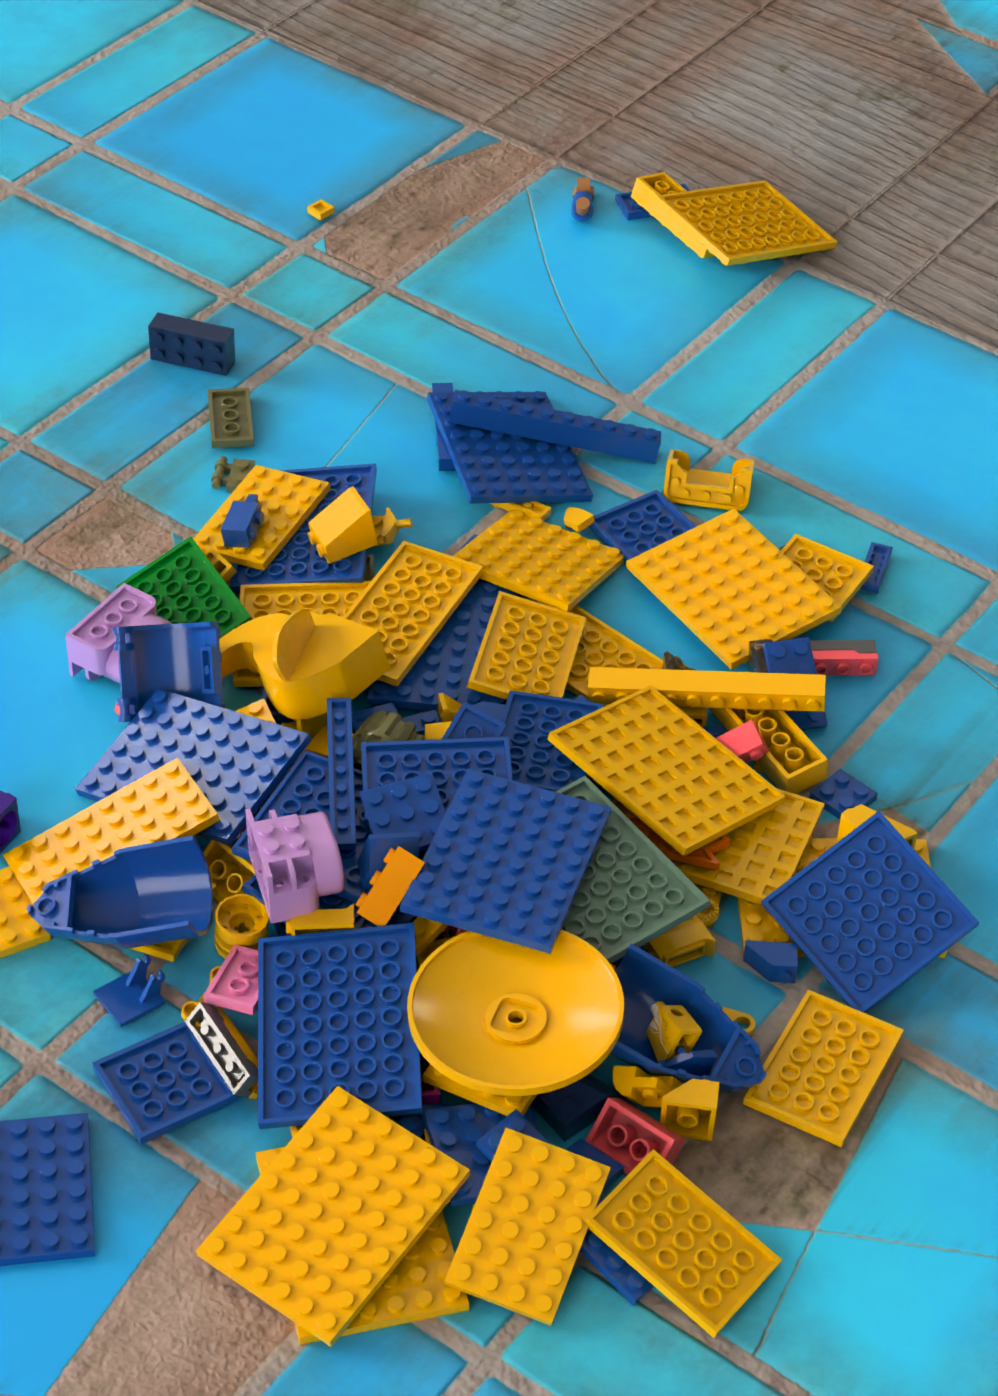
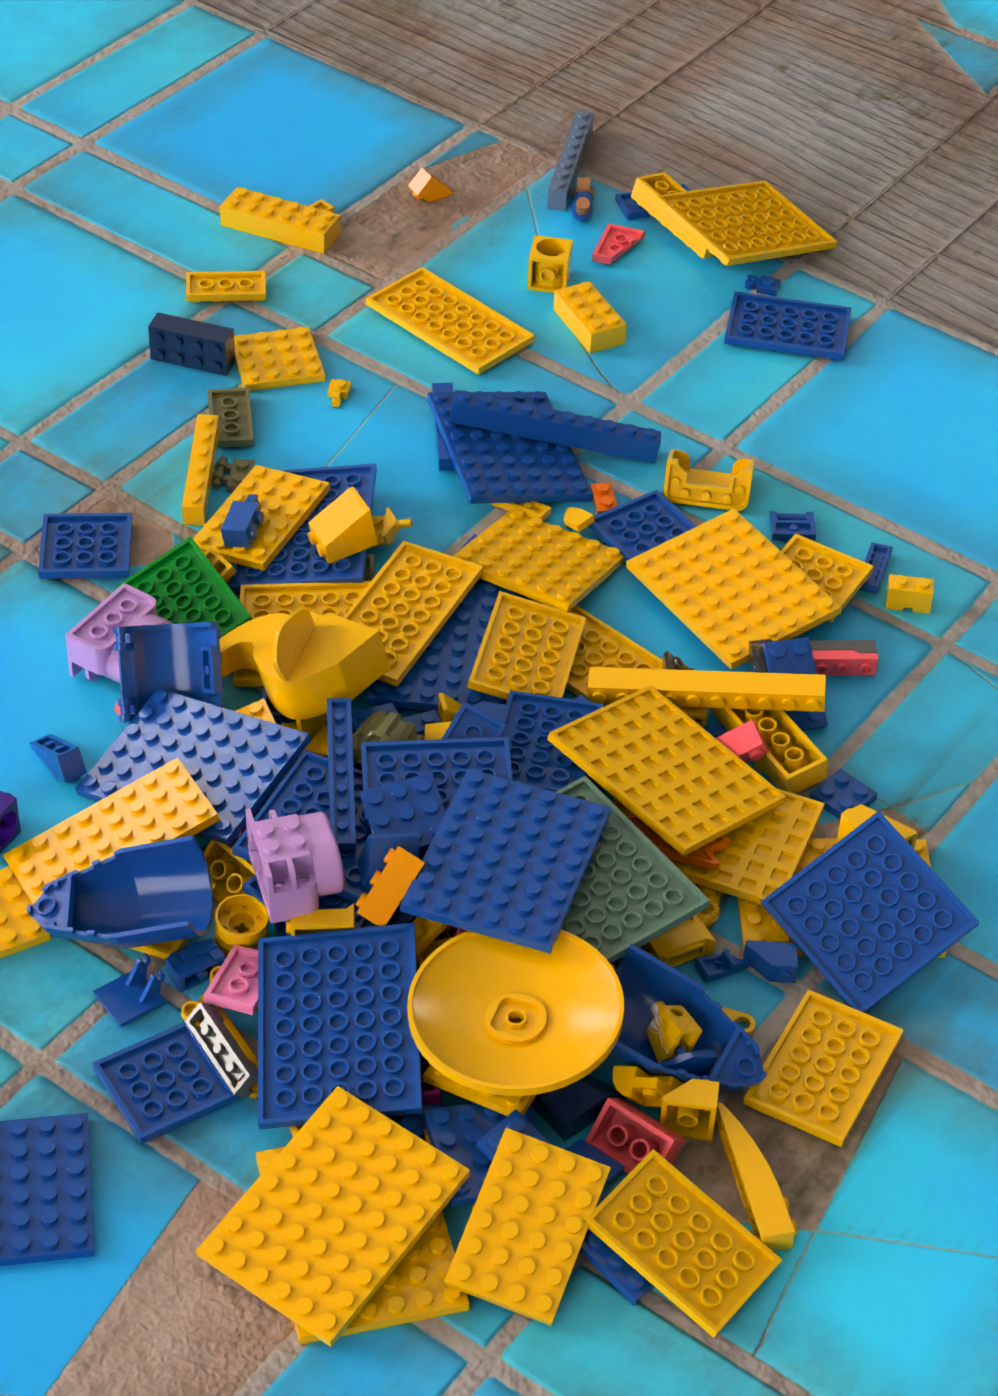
none -> blue slope [30,734,87,783]
none -> blue plate [38,513,132,579]
none -> blue brick [165,938,226,993]
none -> yellow brick [182,414,220,526]
none -> yellow plate [186,271,266,302]
none -> yellow brick [220,187,341,254]
none -> yellow plate [234,327,325,391]
none -> yellow plate [328,379,352,407]
none -> yellow plate [366,267,535,375]
none -> light orange slope [408,168,453,202]
none -> yellow brick [527,235,573,293]
none -> sand blue brick [547,110,594,211]
none -> yellow brick [553,281,627,353]
none -> orange plate [590,482,618,515]
none -> coral wing [592,223,645,265]
none -> blue slope [693,948,751,983]
none -> yellow slope [715,1102,798,1251]
none -> blue plate [724,291,852,360]
none -> blue plate [744,275,781,297]
none -> blue plate [769,511,816,541]
none -> yellow brick [885,574,934,614]

